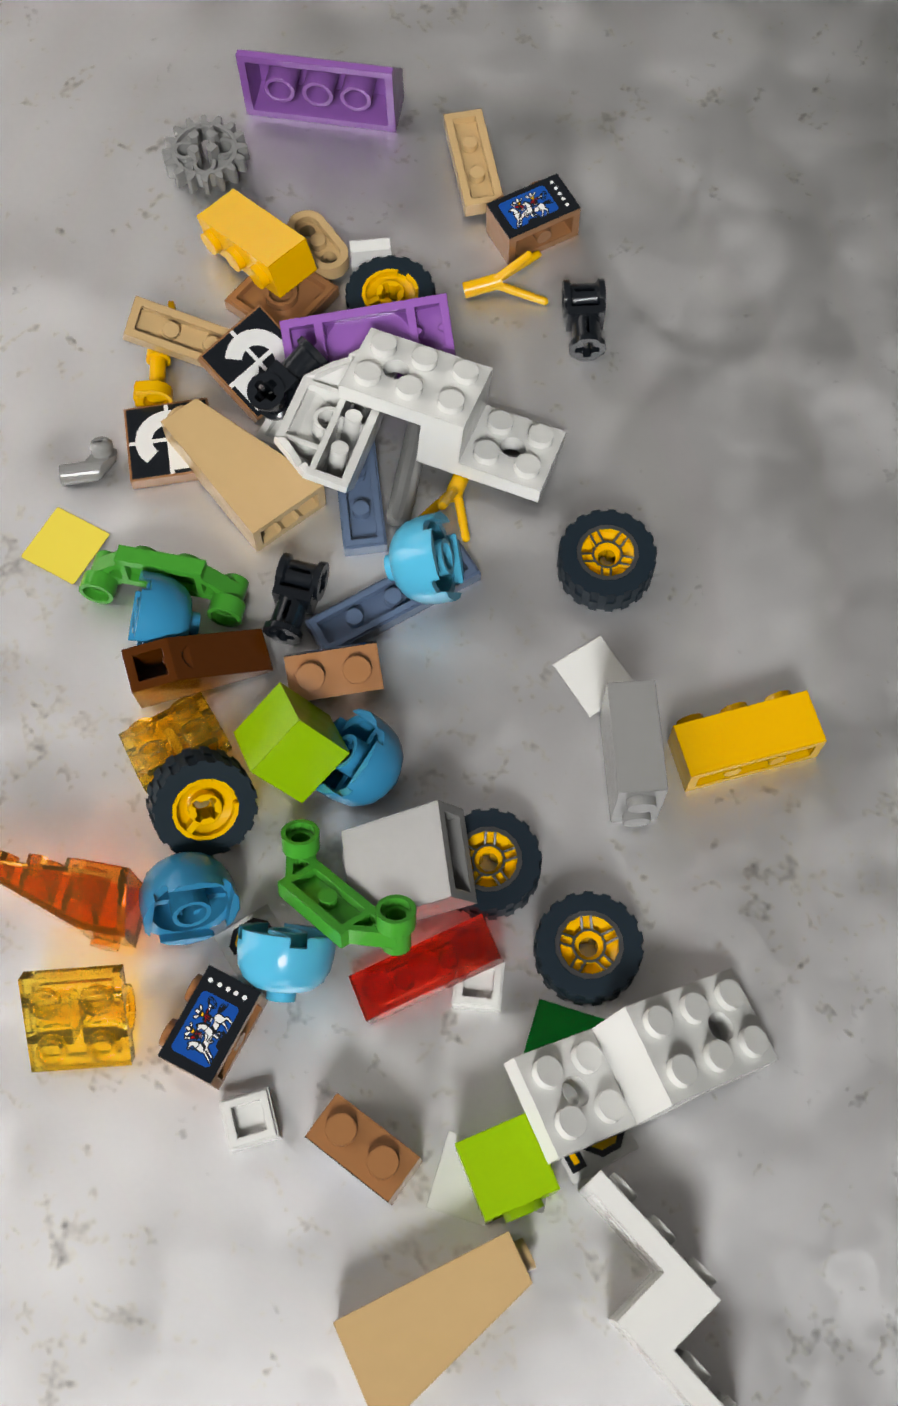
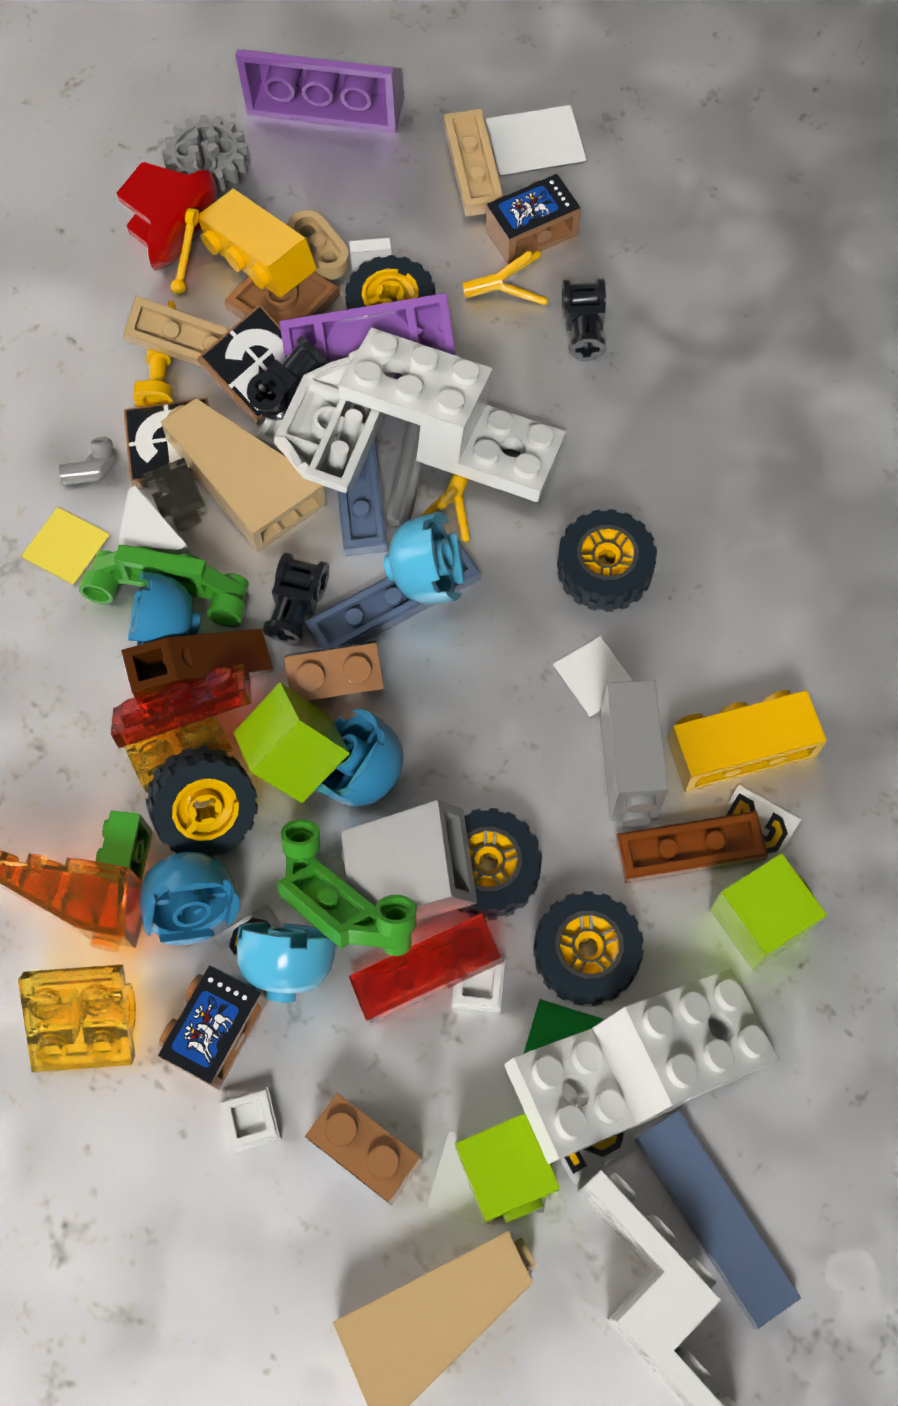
none -> bright green piece [96,810,153,888]
none -> clear red plate [111,663,251,748]
none -> red piece [116,162,217,271]
none -> white slope [117,485,190,555]
none -> clear smoke brick [143,458,207,531]
none -> yellow hinge [170,208,199,295]
none -> white sticker [485,105,587,175]
none -> dark orange tile [616,811,768,884]
none -> sand blue tile [634,1110,801,1329]
none -> lime head [710,853,827,970]
none -> sticker [720,784,801,865]

